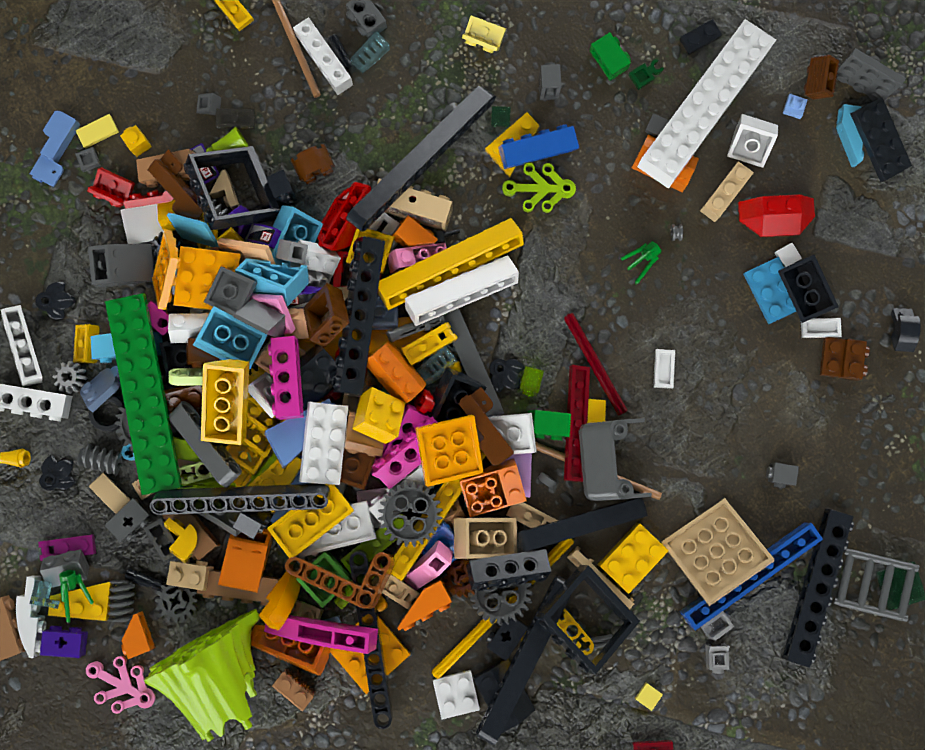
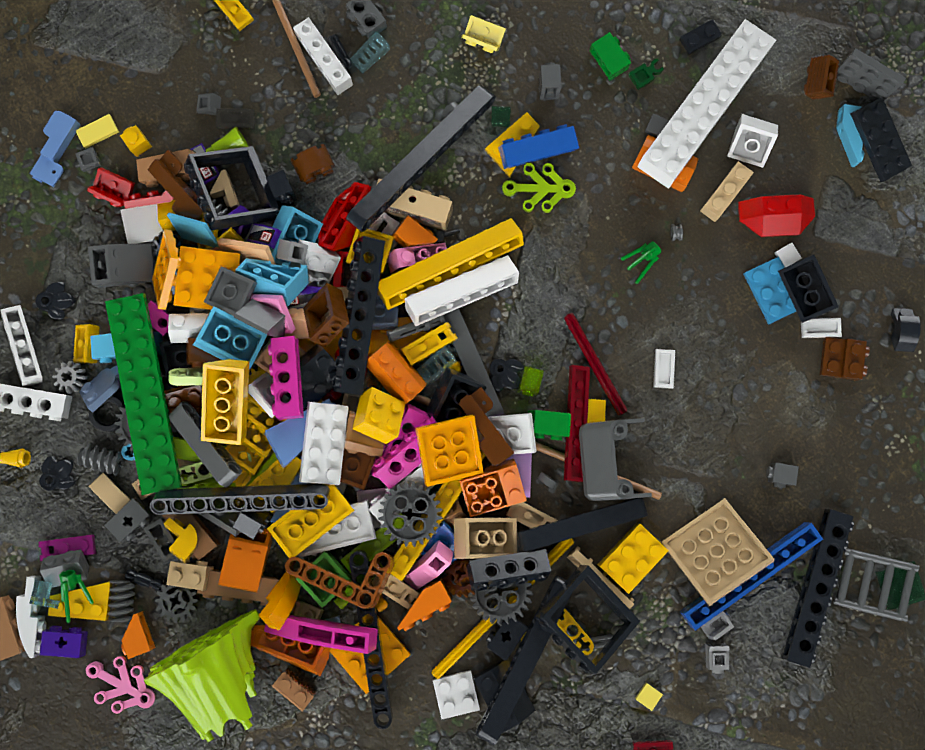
red plate [414,389,435,414] -> none
light blue tile [783,94,808,119] -> none

